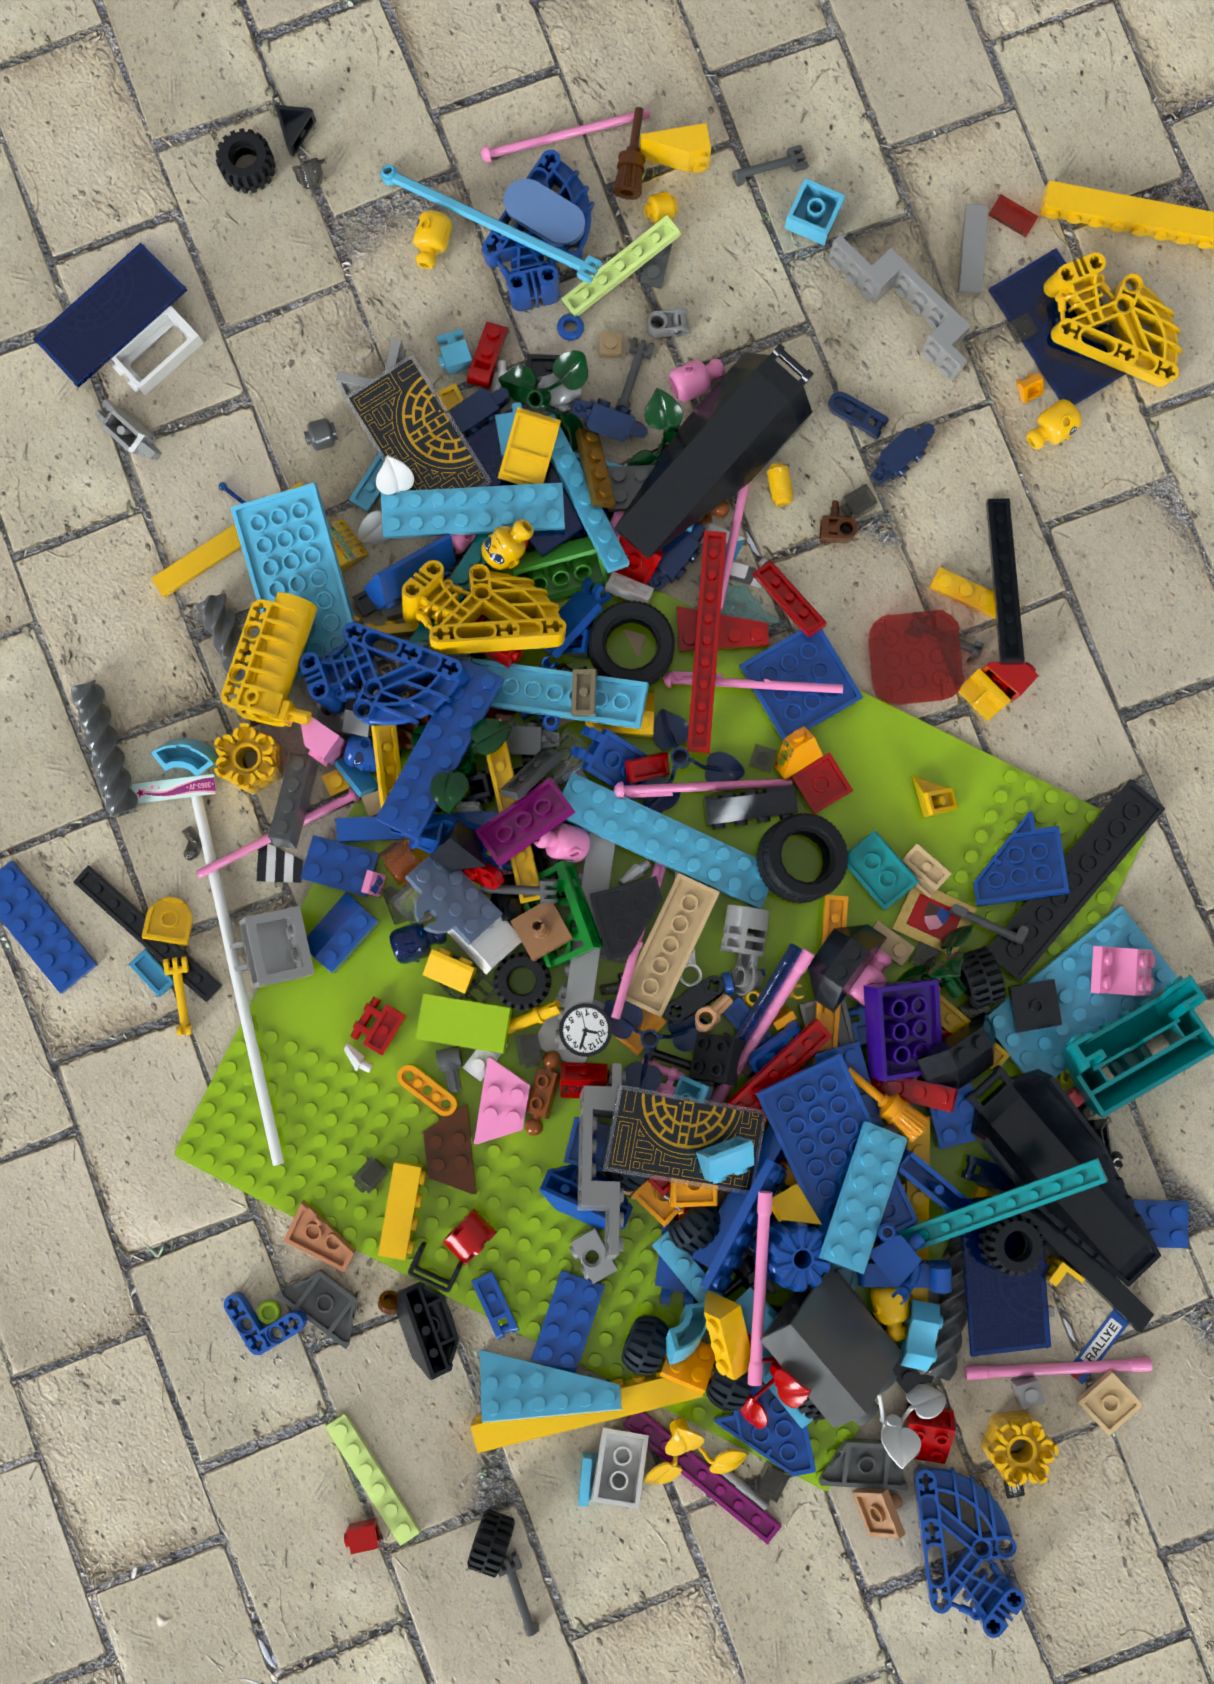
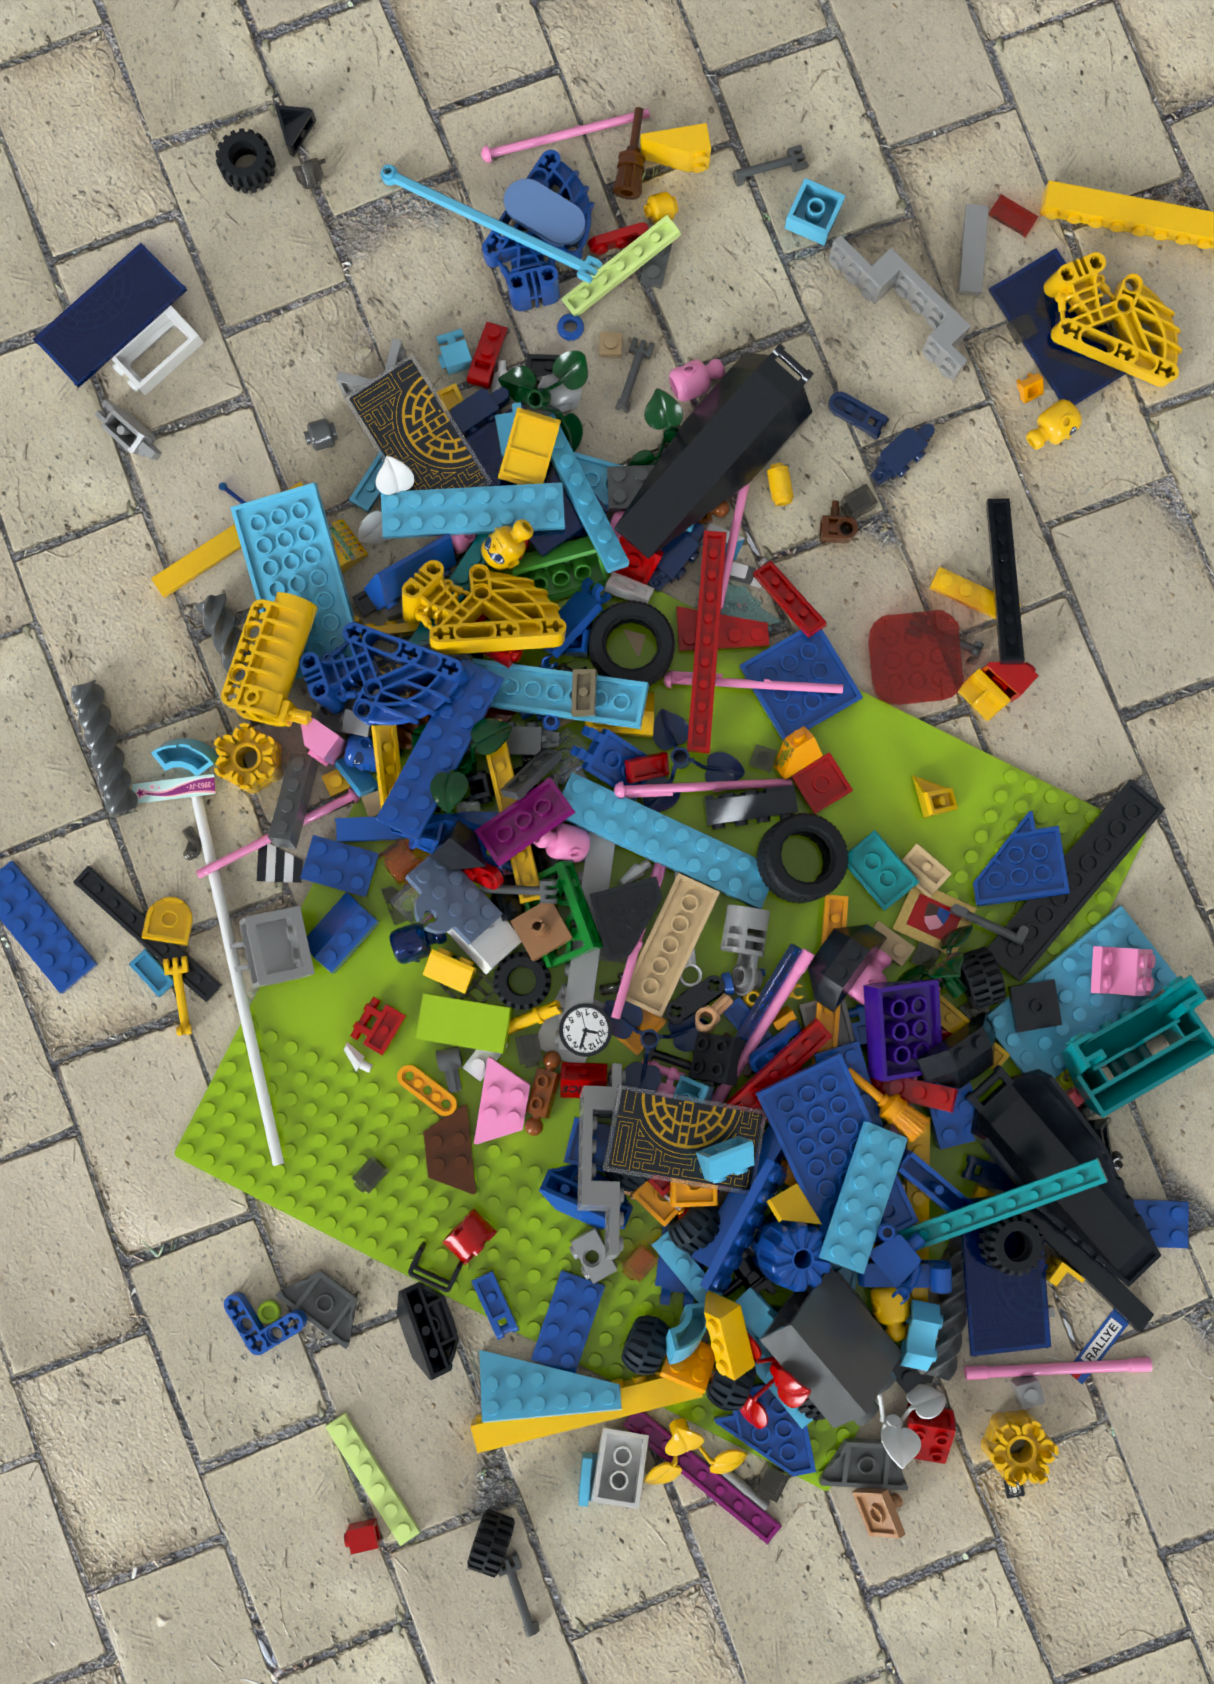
nougat wing [284,1200,356,1272] -> none
bright pink tile [361,870,386,897] -> none
yellow brick [378,1161,426,1260] -> none
reddish brown tile [378,1290,398,1316] -> none
yellow piece [413,210,453,269] -> none
dark blue hinge [570,398,648,442] -> none
pearl gold plate [575,428,616,509] -> none
light grey piece [646,308,690,338] -> none
bright pink piece [748,1191,773,1386] -> none
blue beam [913,1464,1025,1638] -> none
tan plate [1076,1369,1144,1436] -> none
none -> red plate [588,222,649,255]
none -> clear orange brick [622,1242,658,1283]

